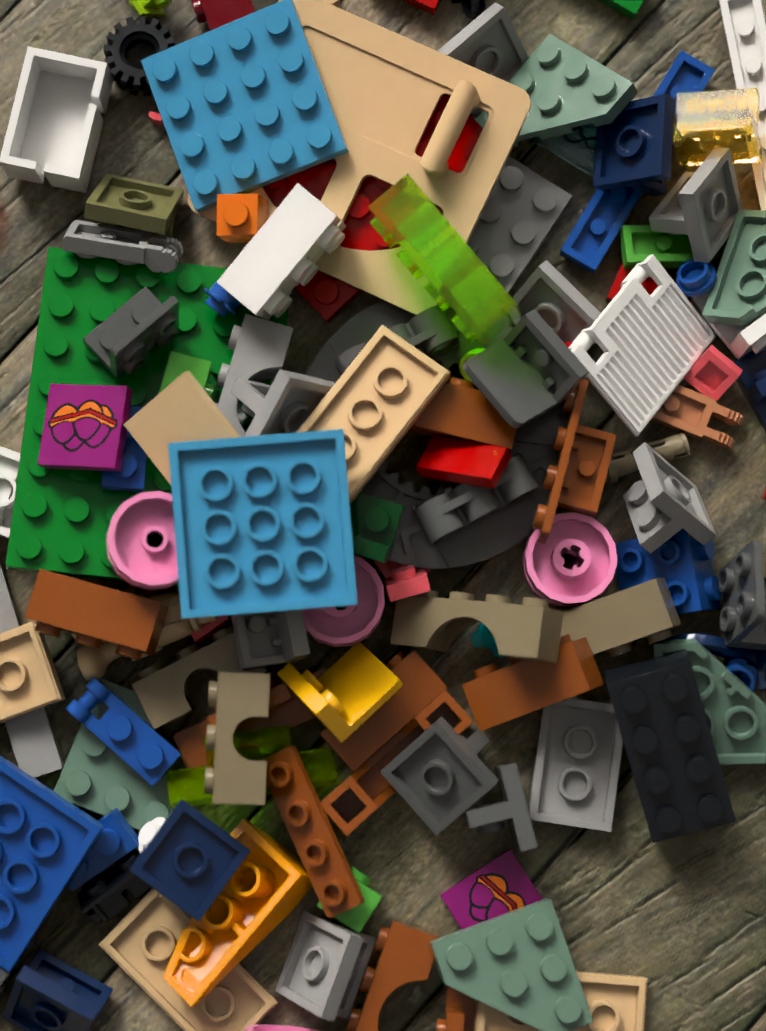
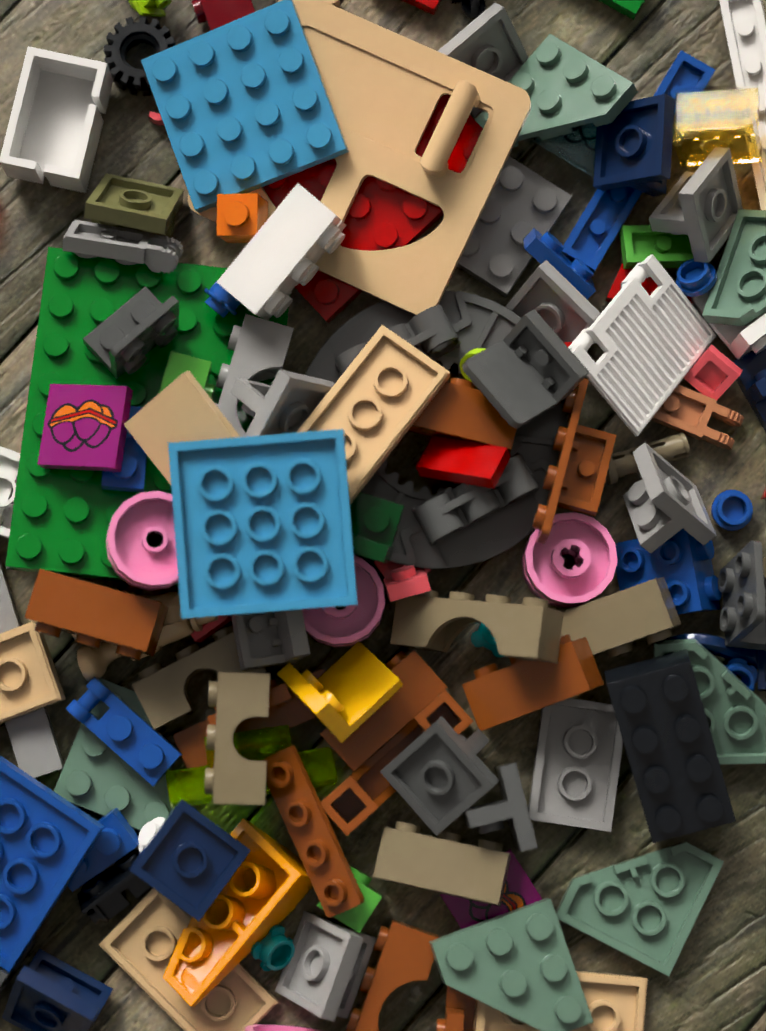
clear neon green brick [368,173,522,347] -> none
none -> teal plate [251,924,295,971]
none -> dark tan brick [373,821,511,907]
none -> blue plate [523,228,596,300]
none -> sand green plate [556,841,724,976]
none -> blue plate [711,490,753,531]

